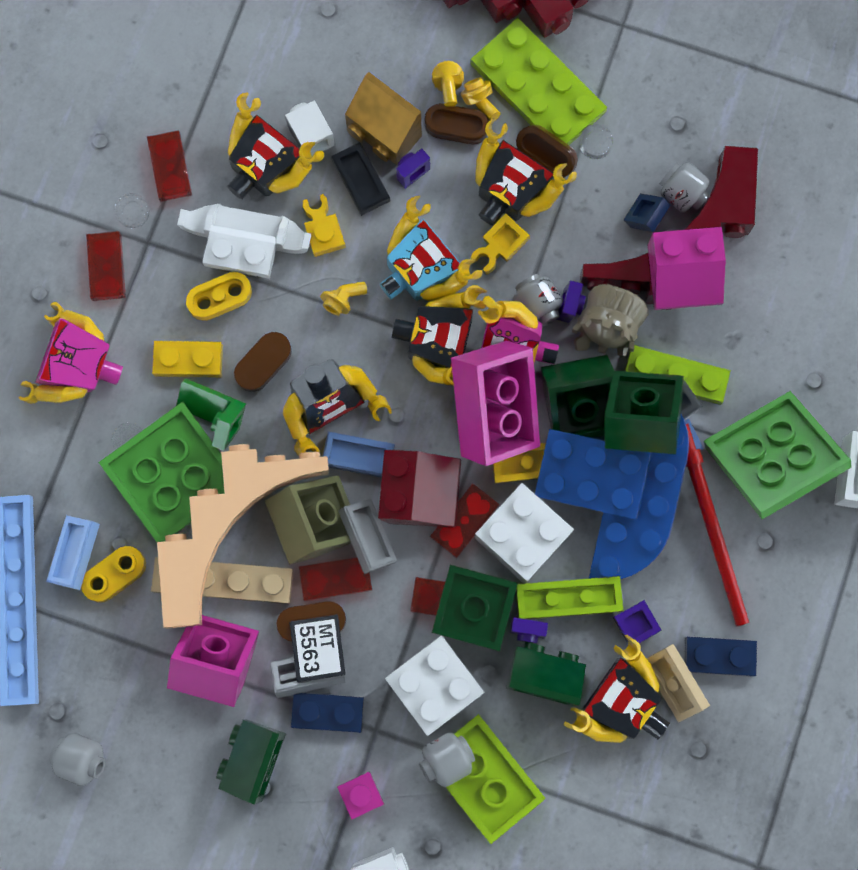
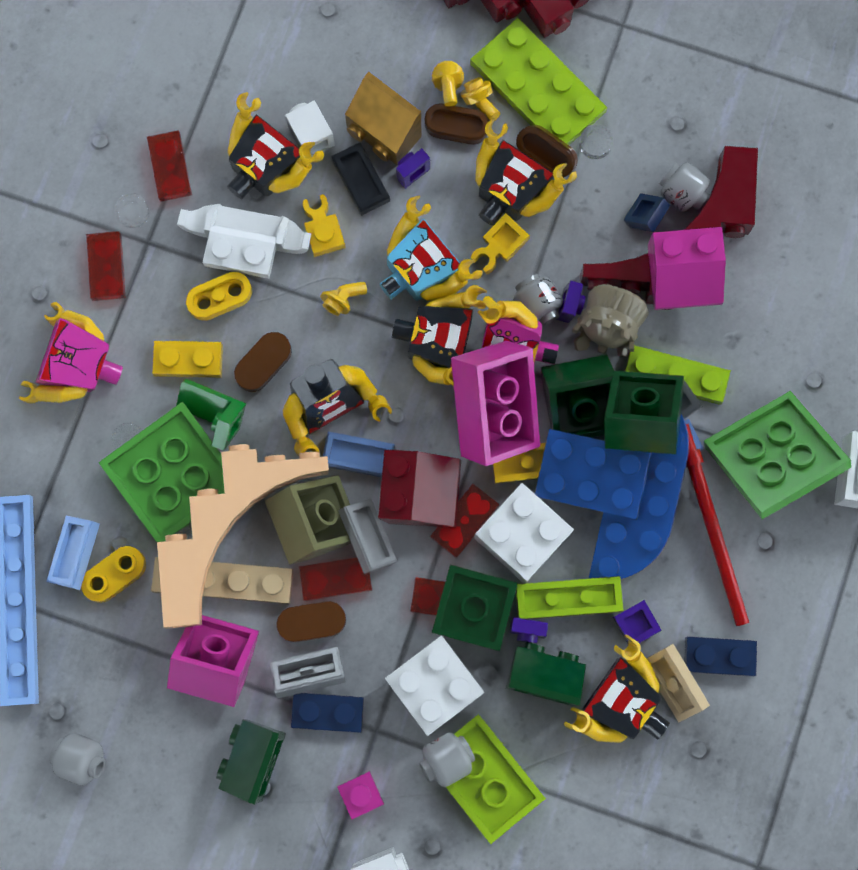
sticker [290,614,346,682] -> none

